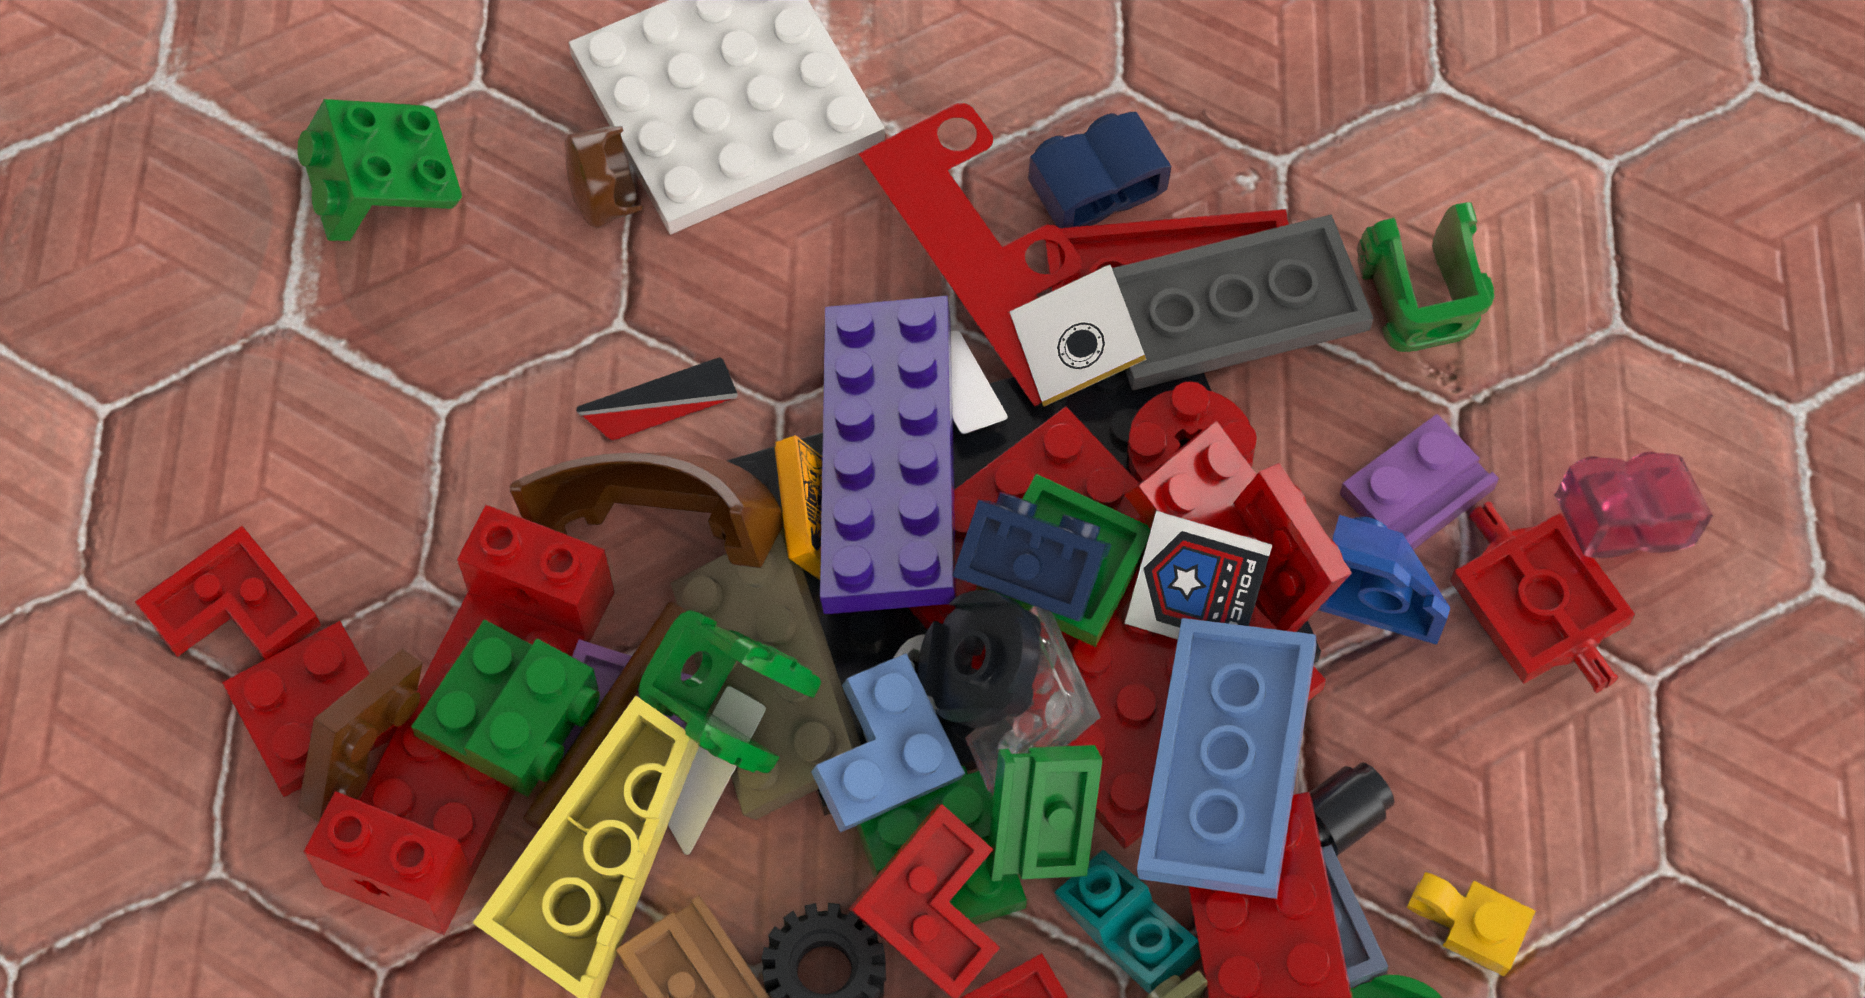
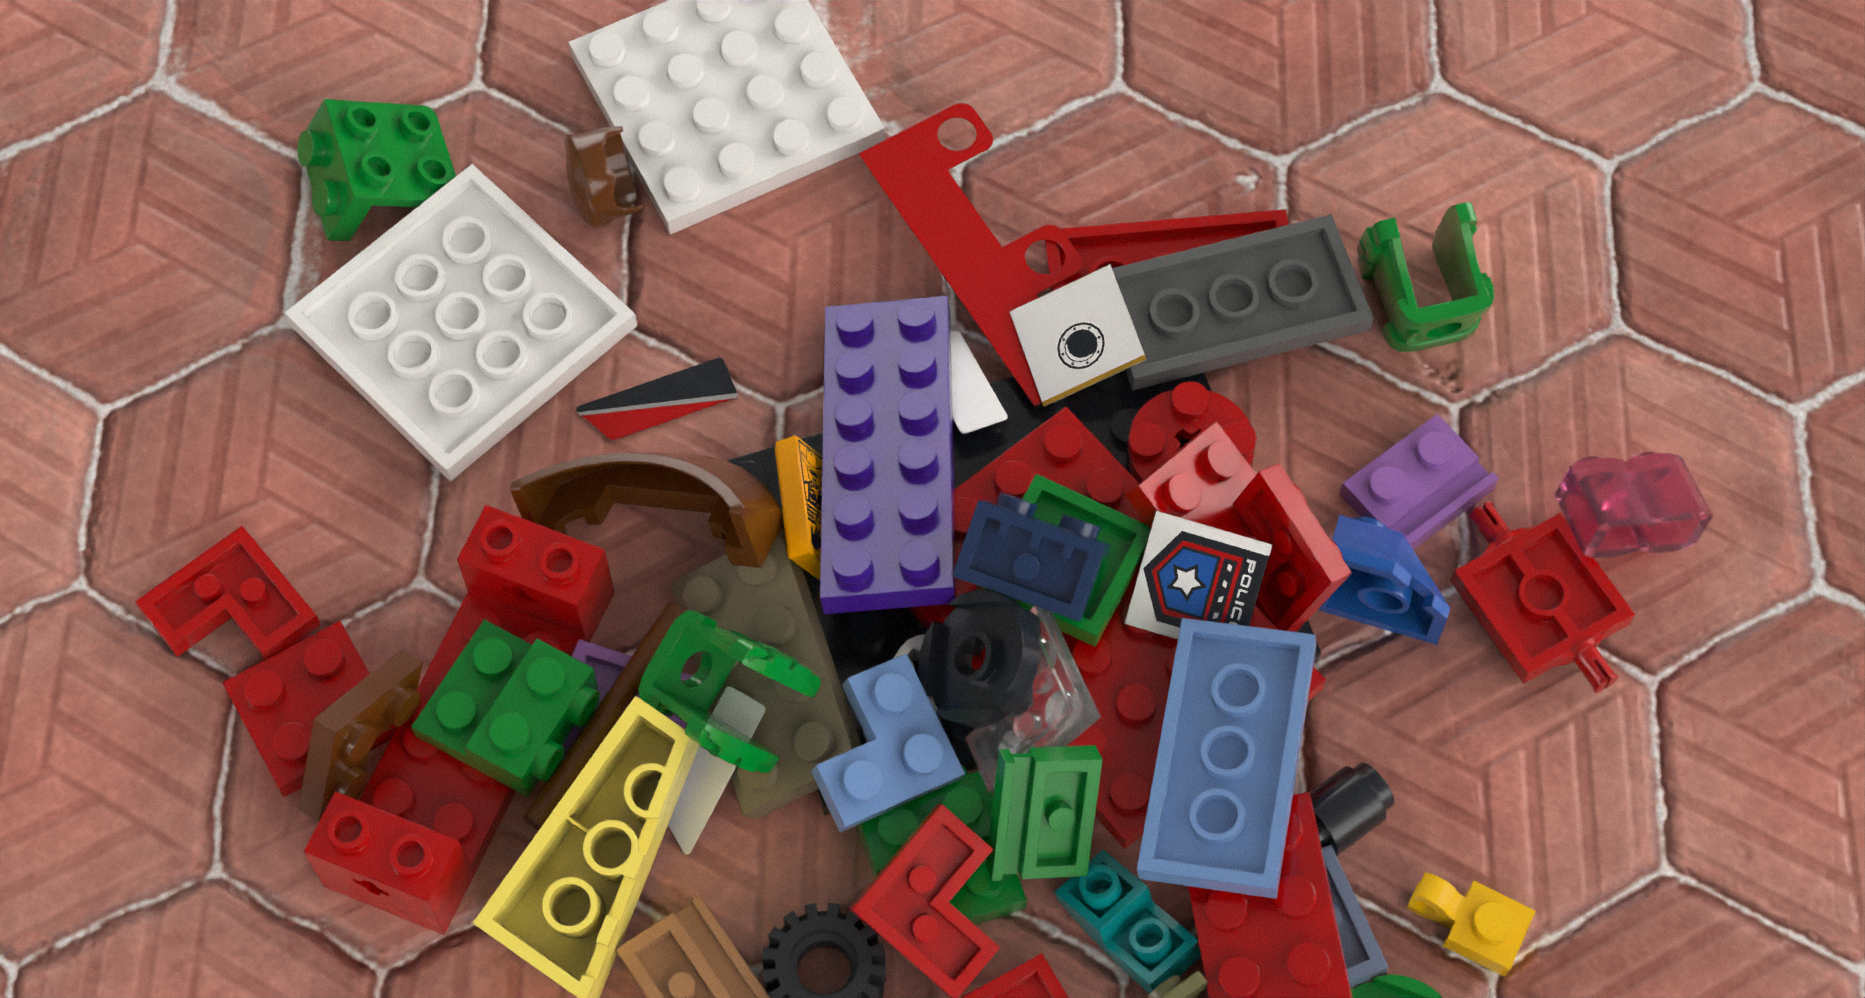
dark blue brick [1028,112,1172,228] -> none
none -> white plate [284,164,637,482]

